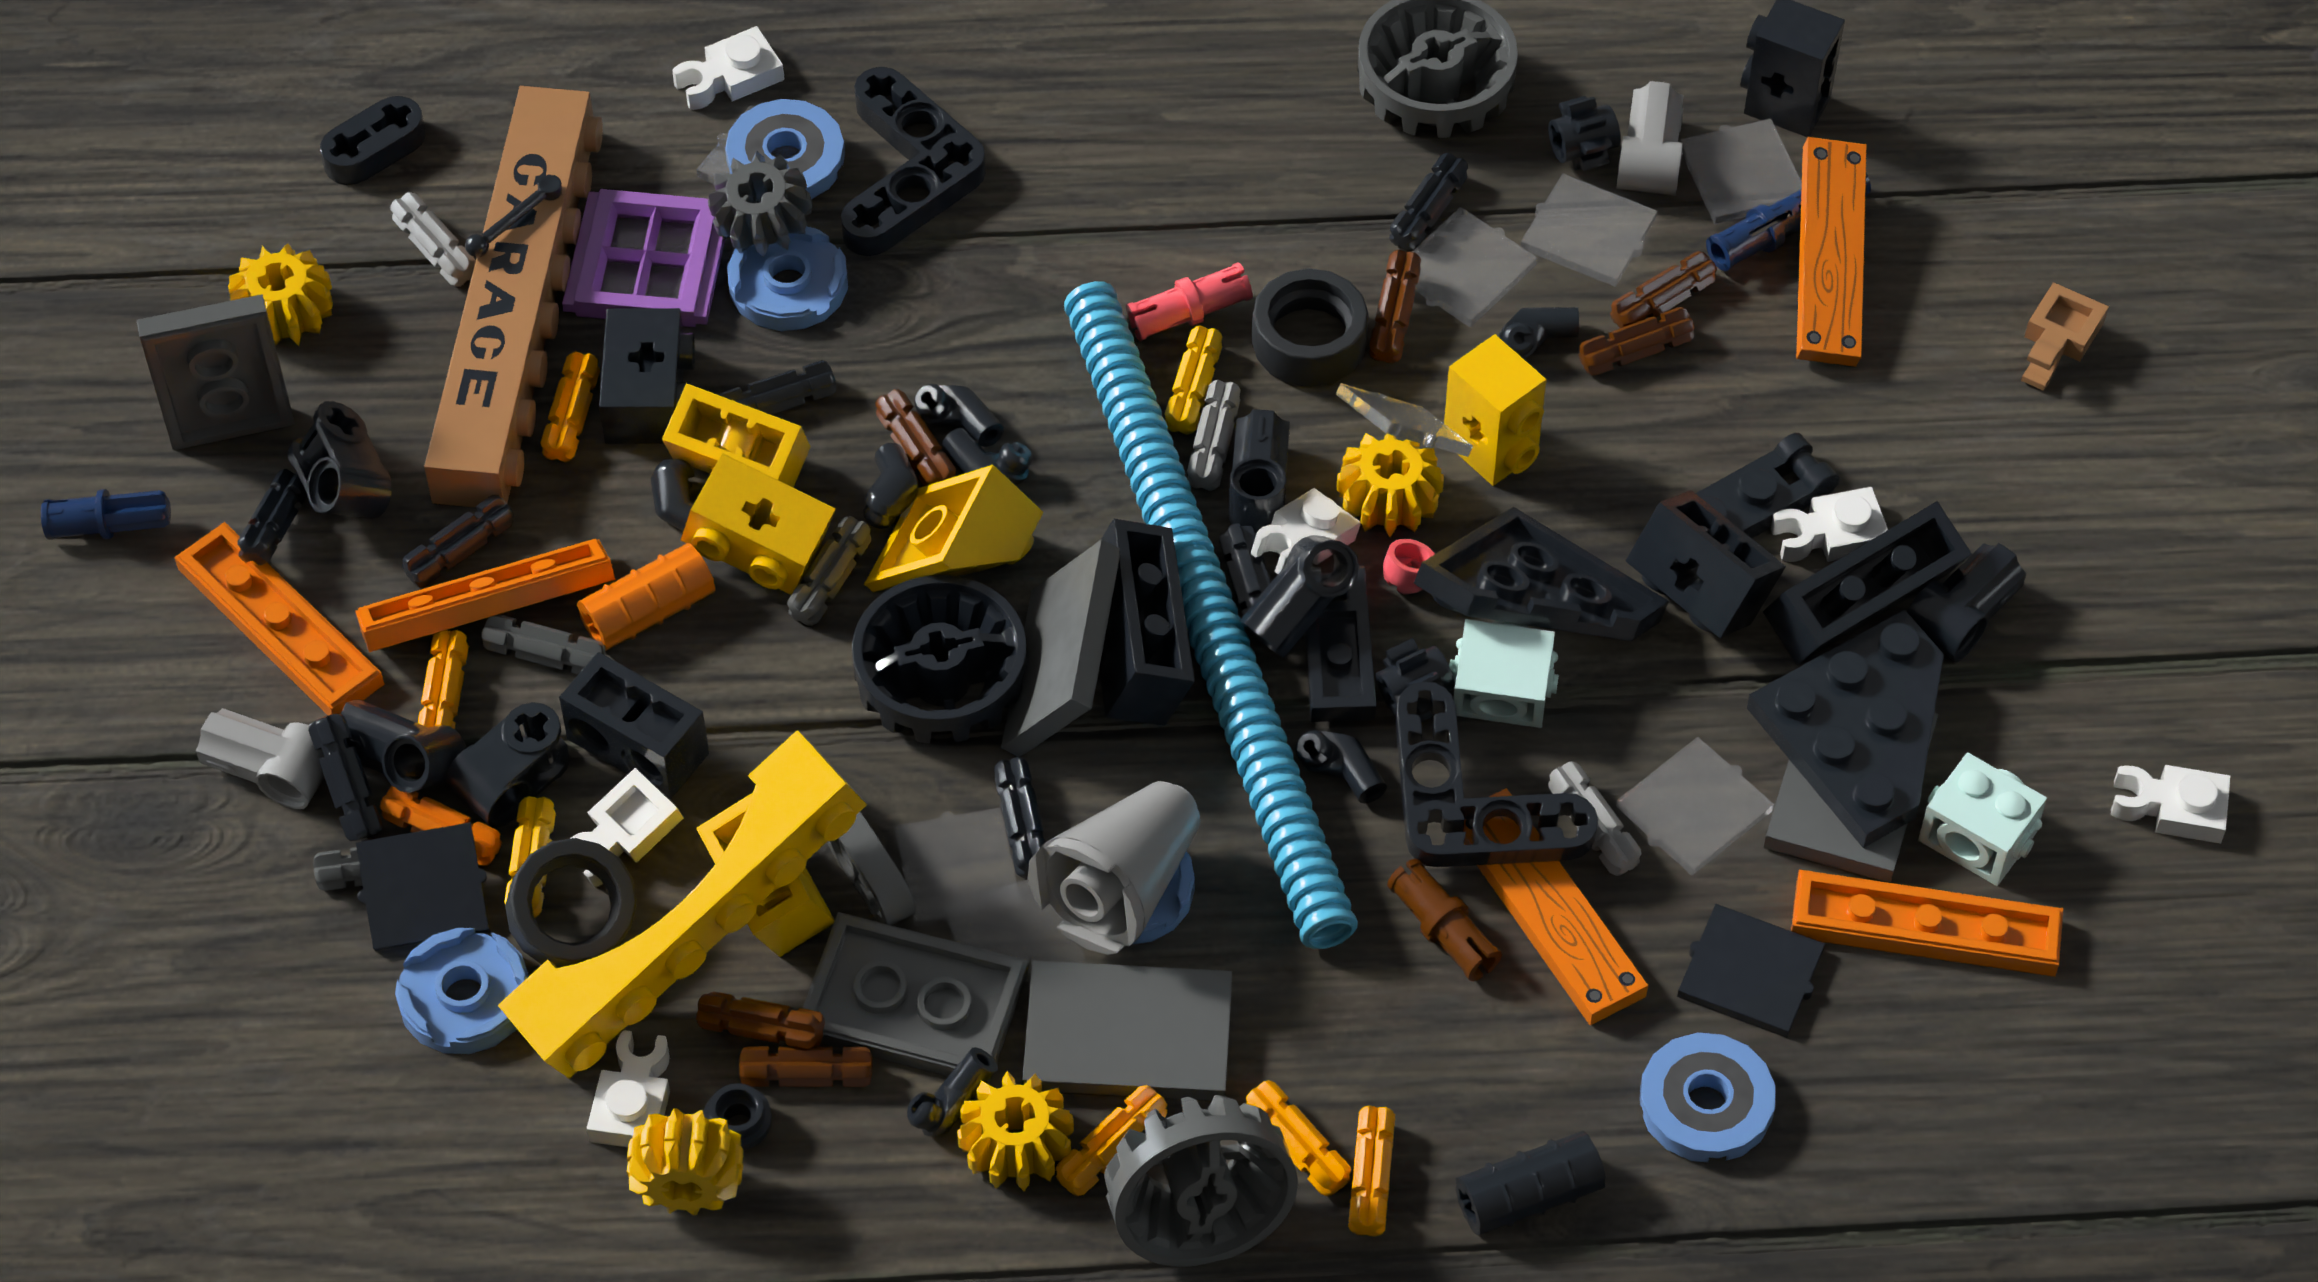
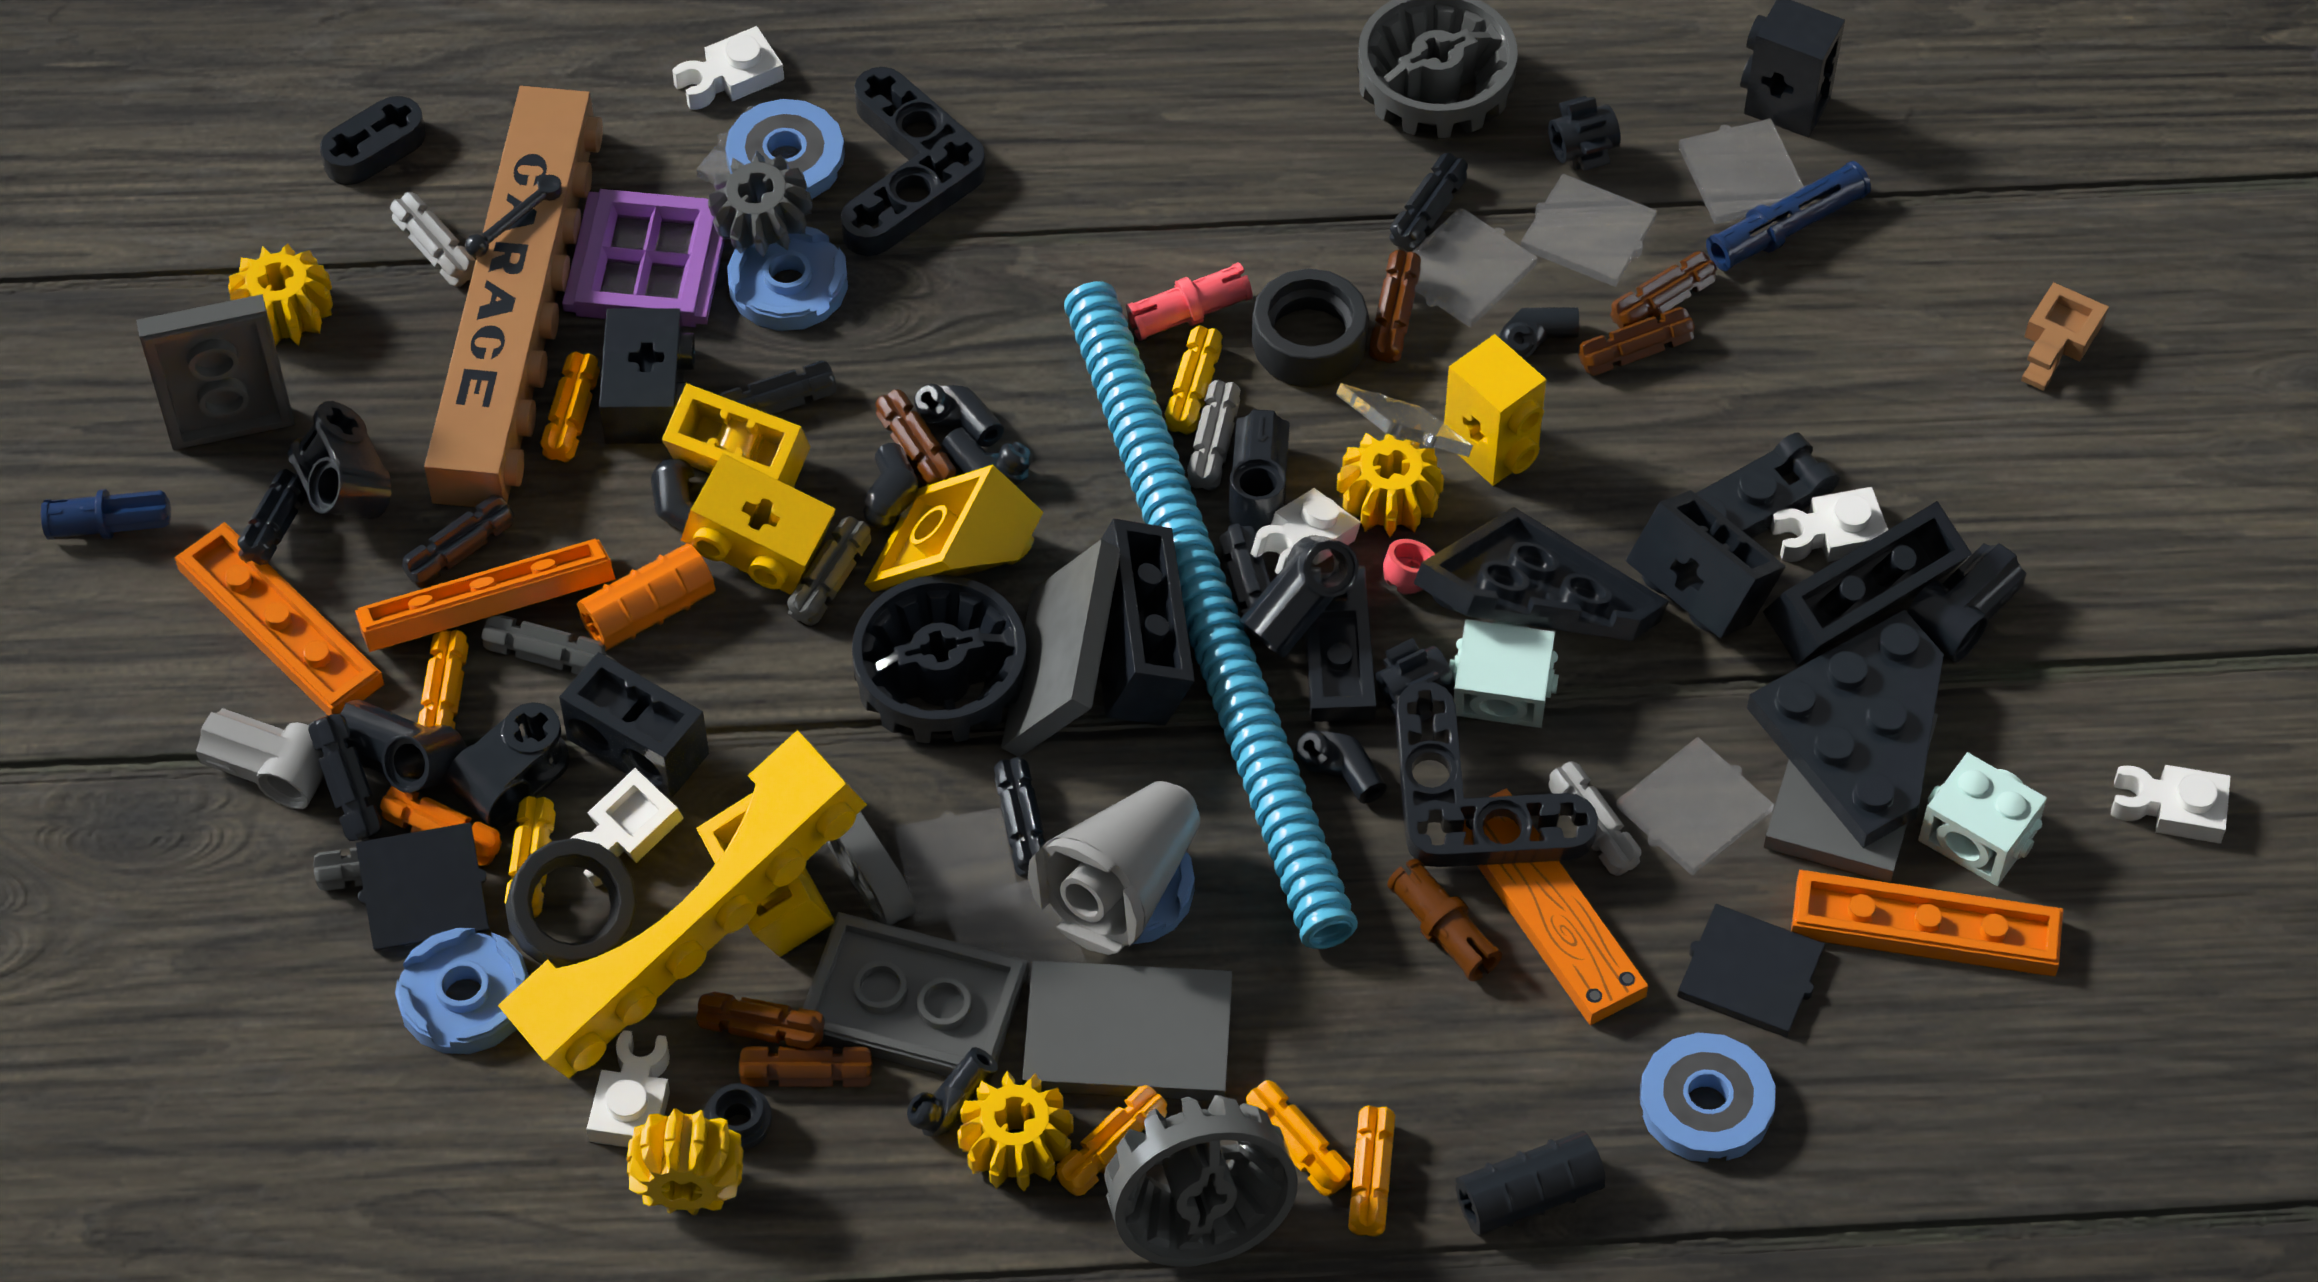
light grey piece [1616,81,1684,196] -> none
orange tile [1796,137,1867,367] -> none

